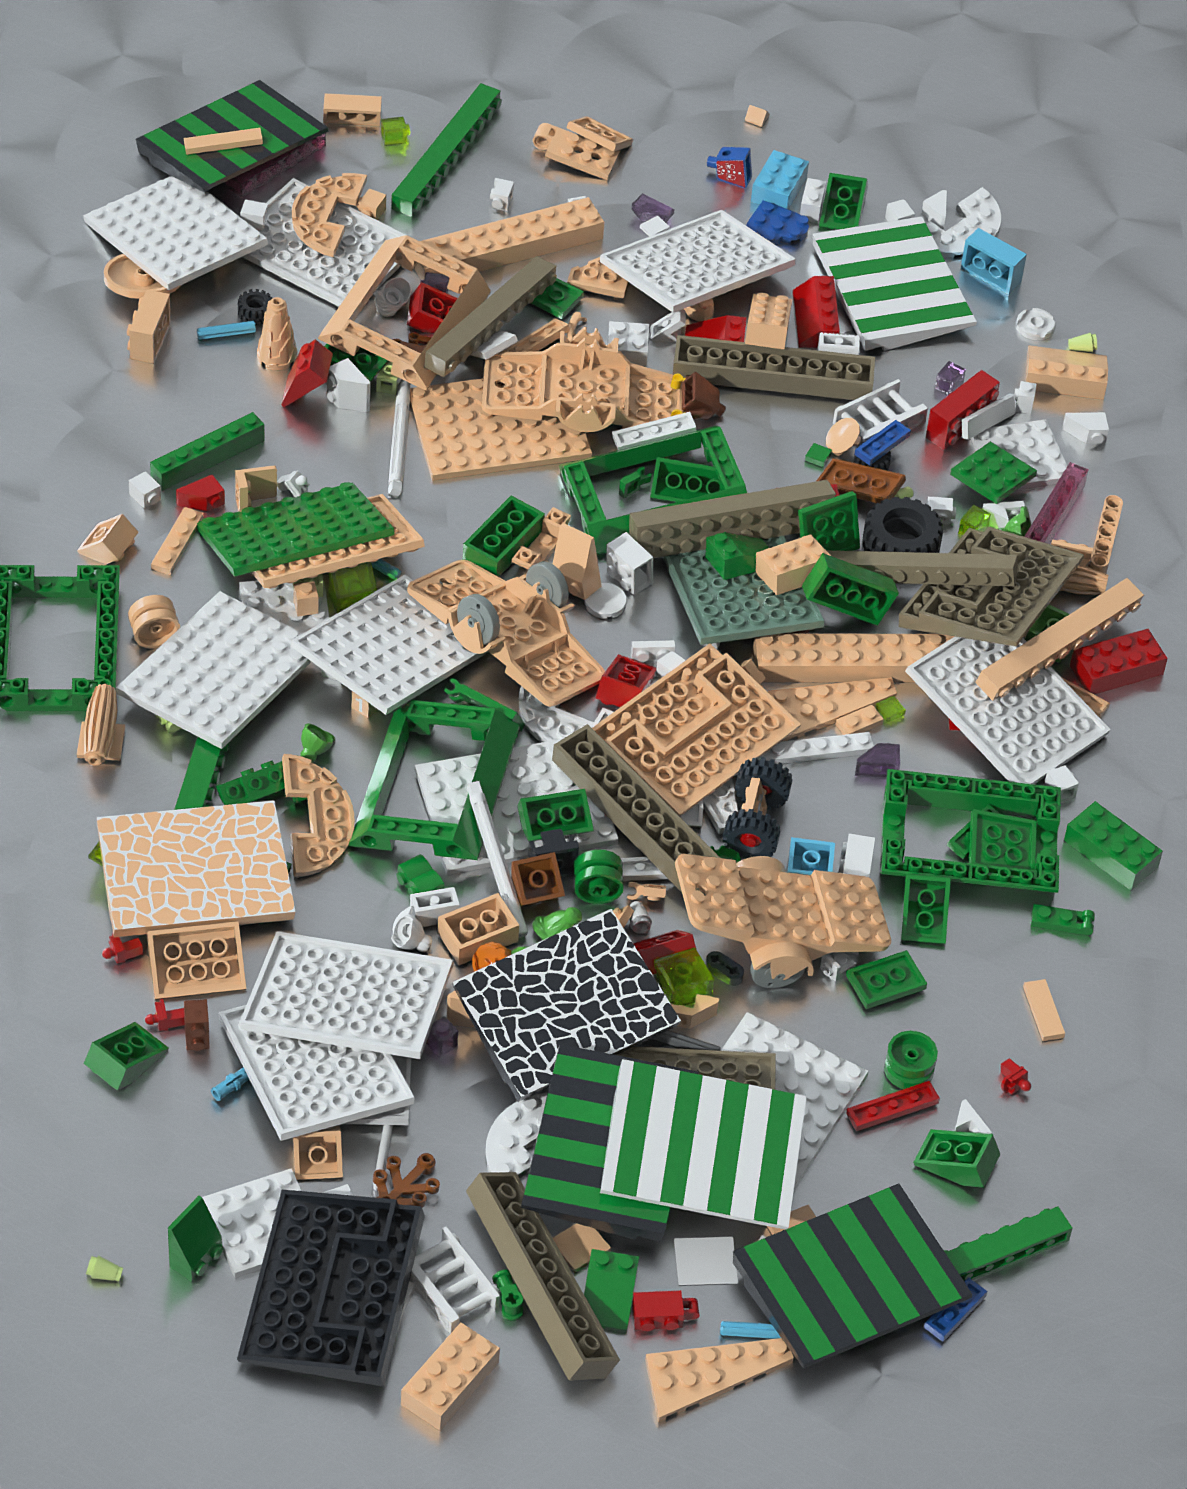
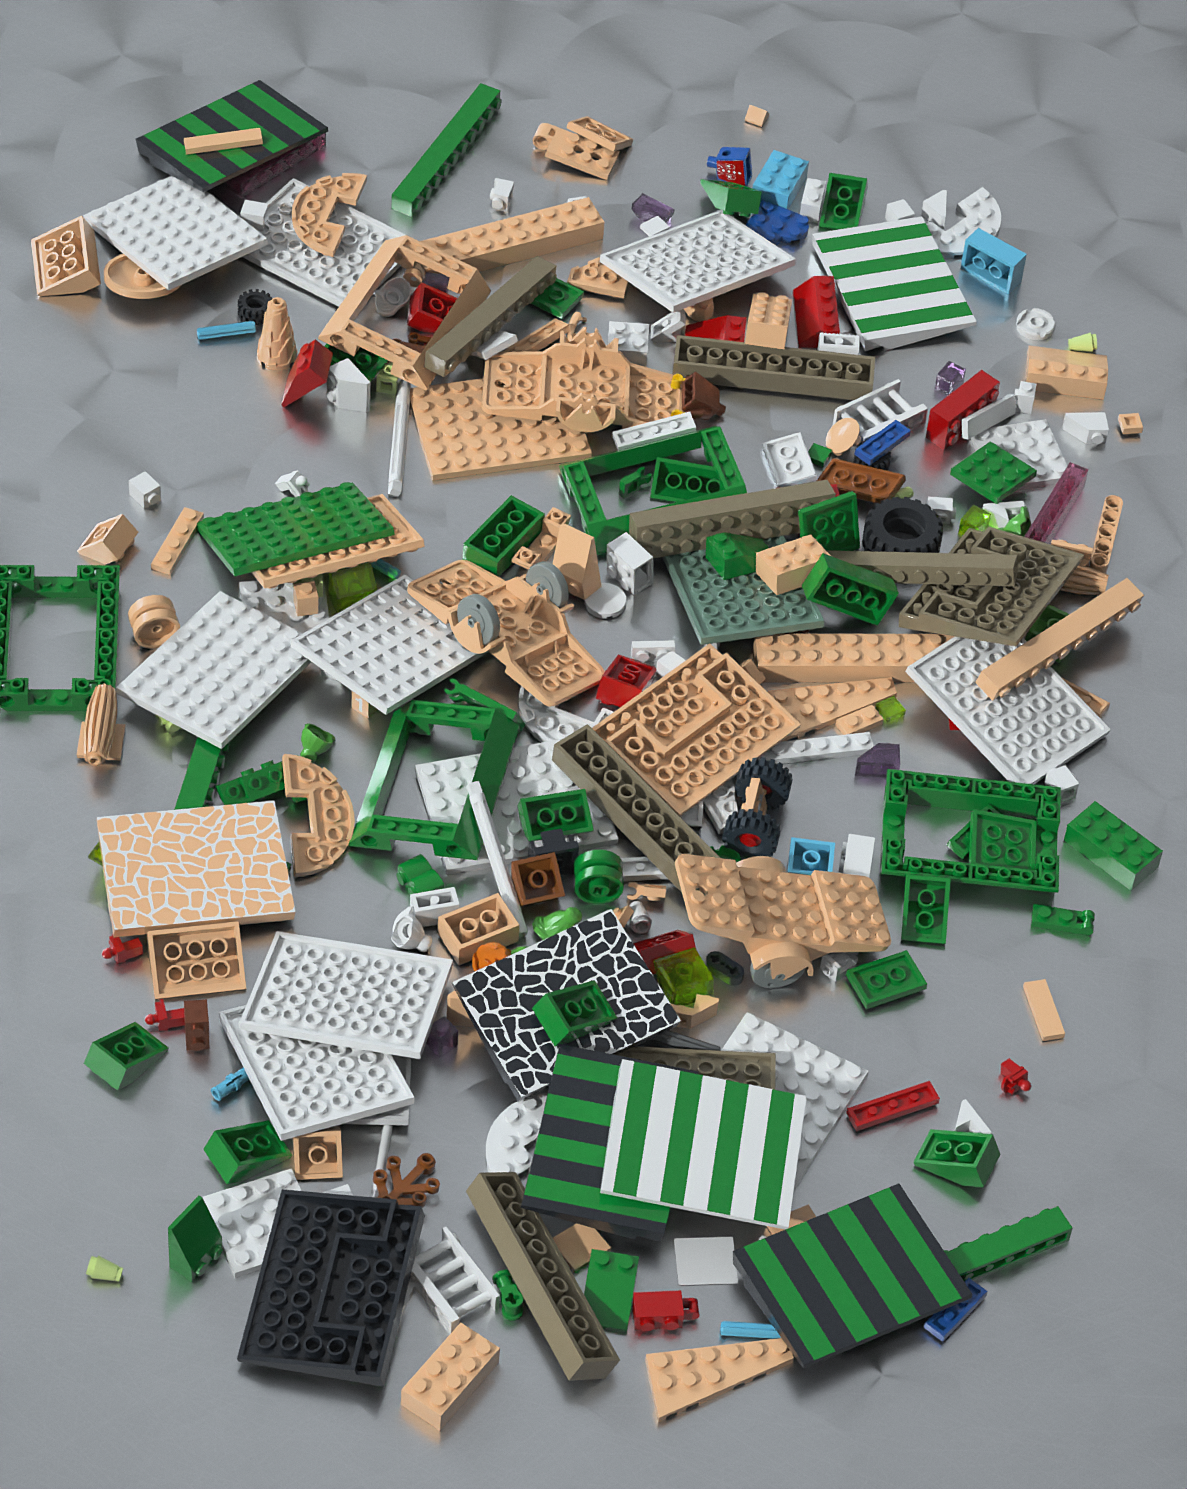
light nougat brick [127,289,171,364] -> none
green brick [150,412,265,491] -> none
red slope [176,475,225,512] -> none
light nougat bracket [235,466,277,512] -> none
light nougat brick [323,93,382,126] -> none
light nougat brick [357,189,386,220] -> none
clear neon green brick [381,117,410,146] -> none
green wheel [884,1030,938,1089] -> none
red brick [1070,629,1168,695] -> none
none -> light nougat slope [31,216,101,297]
none -> green slope [203,1120,292,1185]
none -> light nougat tile [403,268,423,287]
none -> green slope [532,980,617,1047]
none -> green slope [700,179,762,217]
none -> white tile [762,432,818,488]
none -> light nougat plate [1118,413,1143,434]

